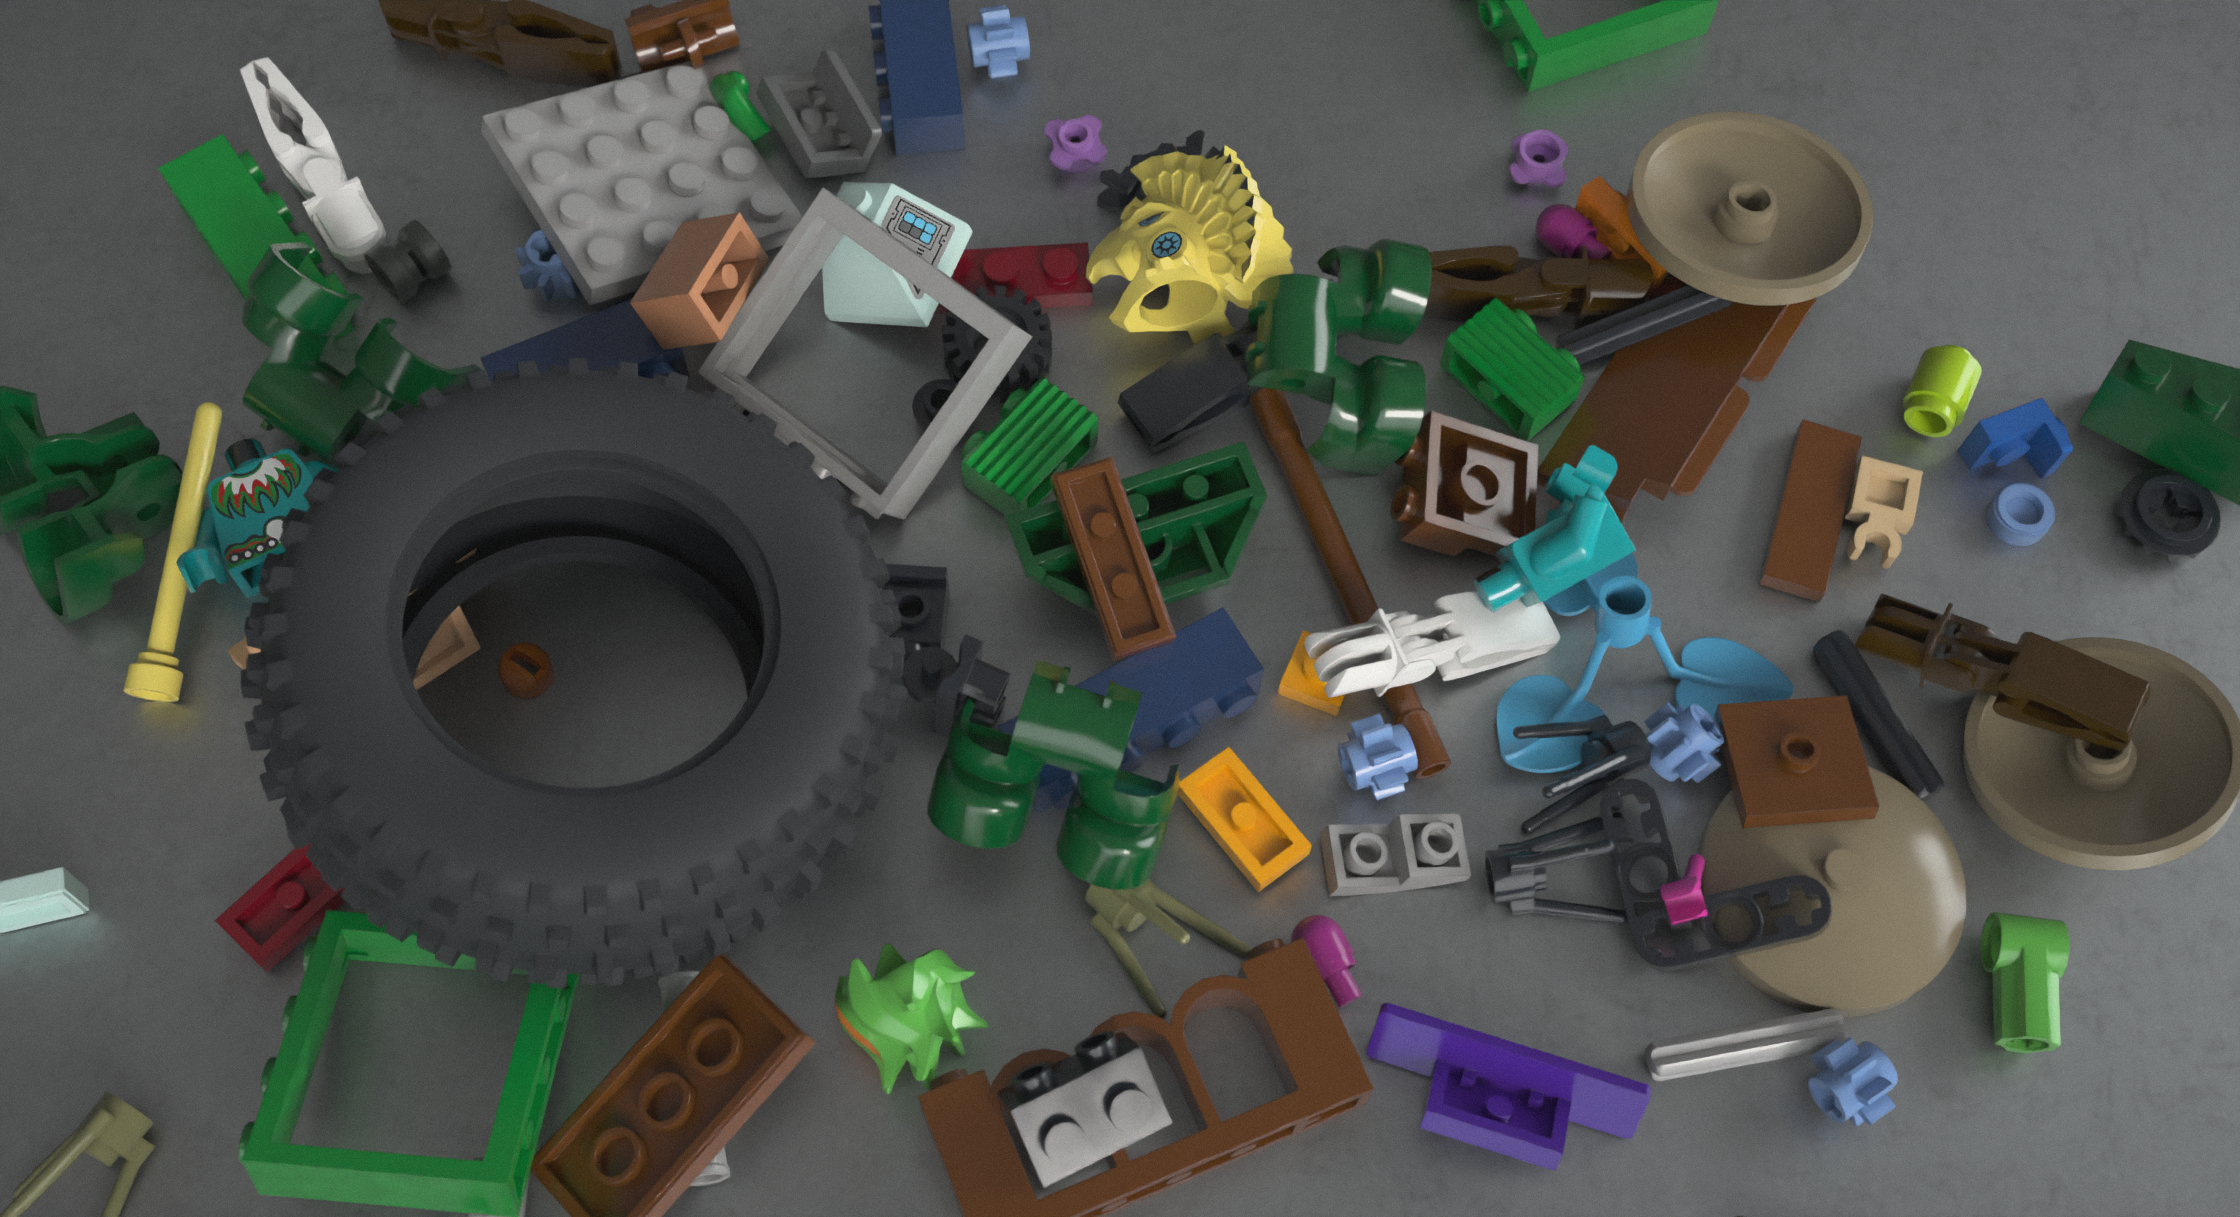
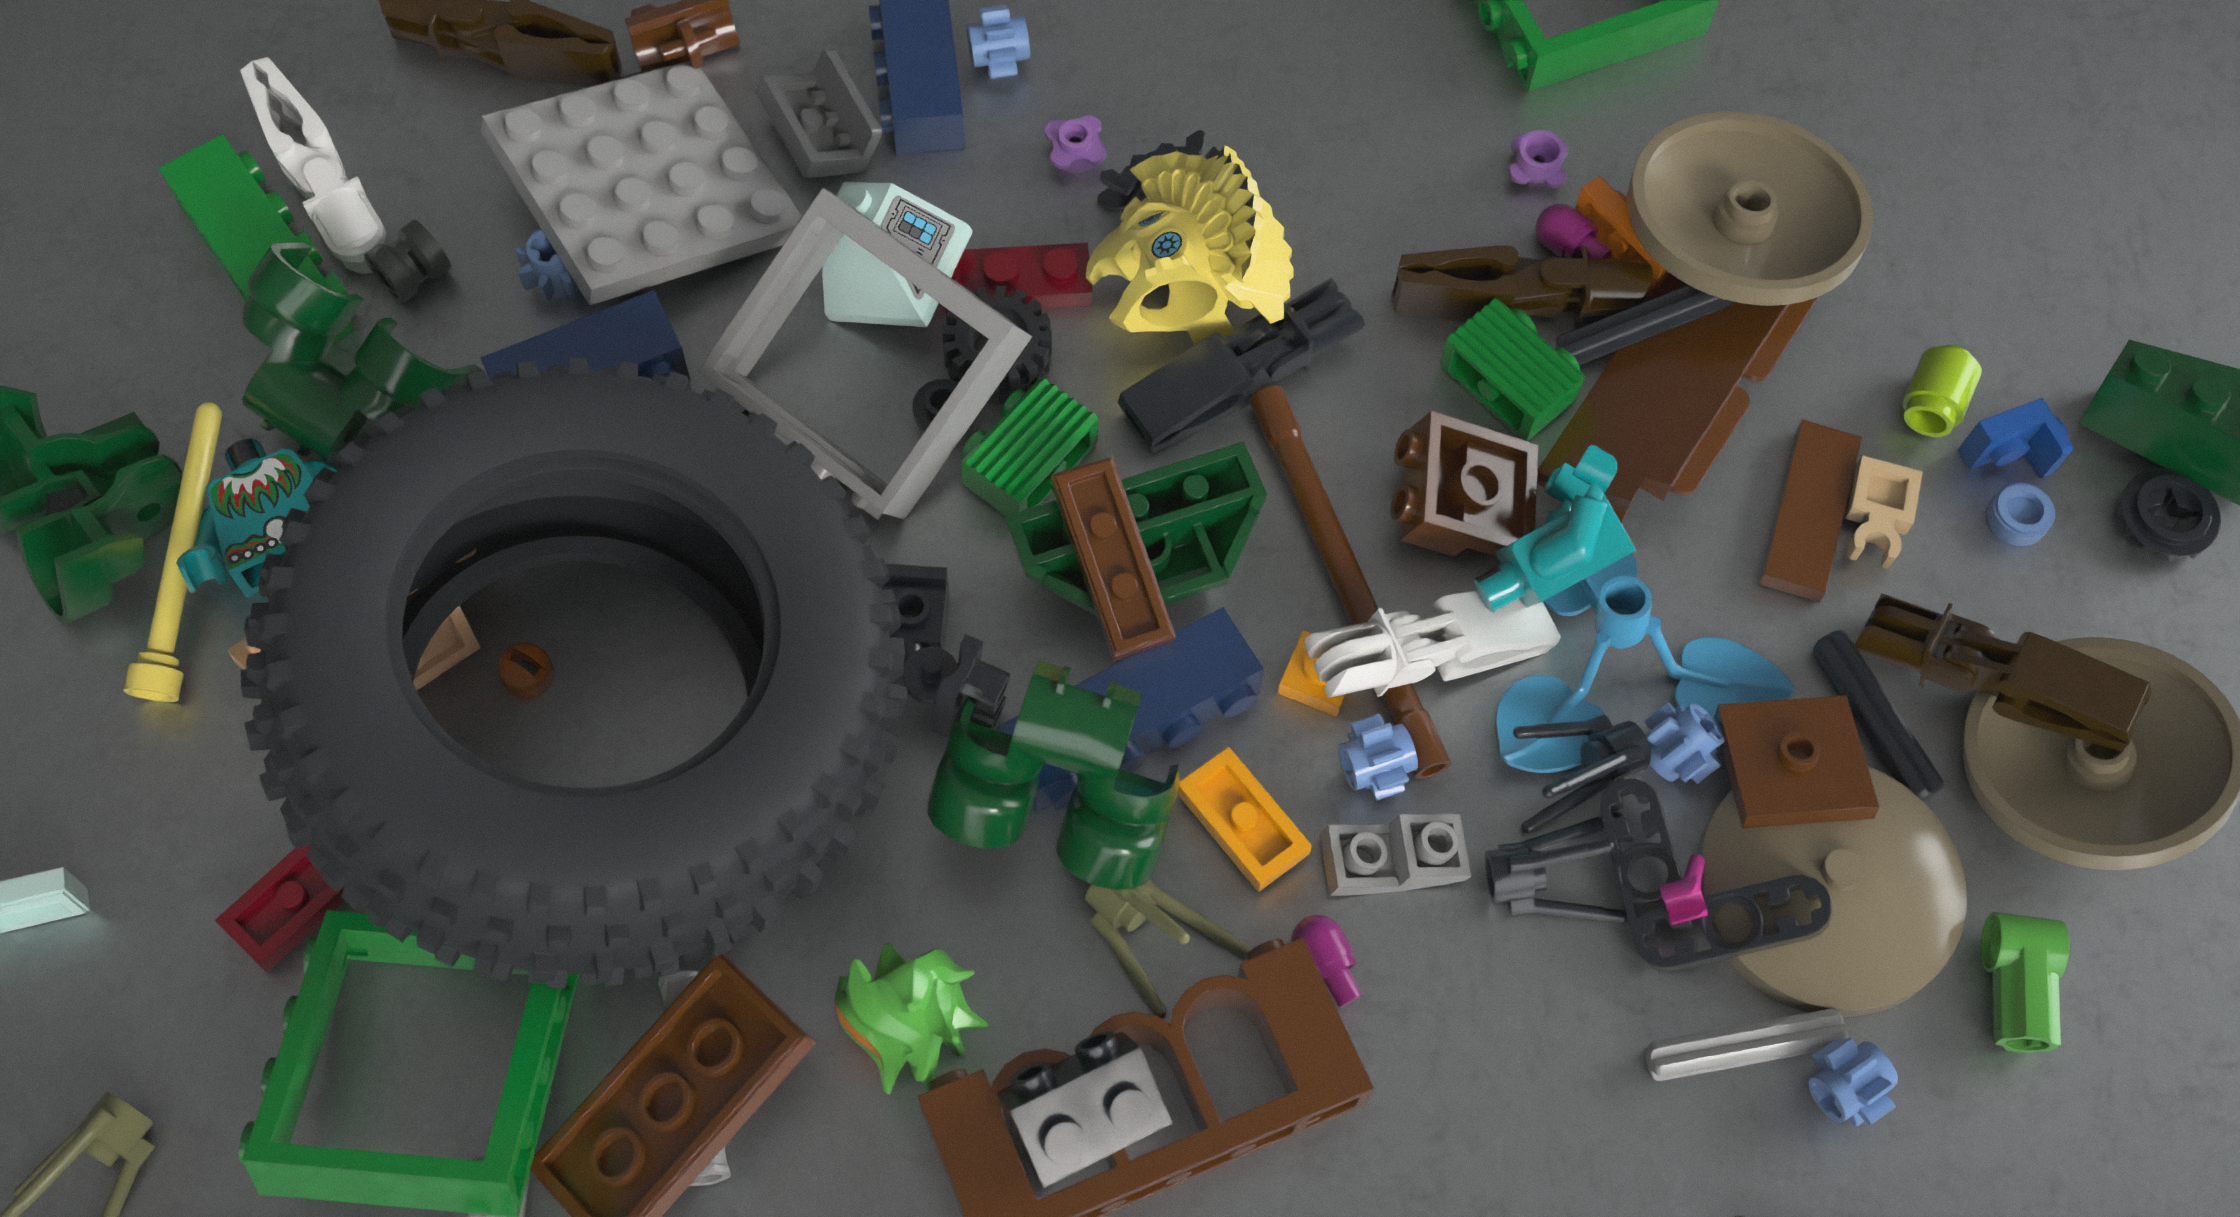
nougat brick [630,212,770,349] -> none
green arm [709,70,772,144] -> none
dark green piece [1245,239,1432,476] -> none
dark purple bracket [1366,1003,1651,1171] -> none

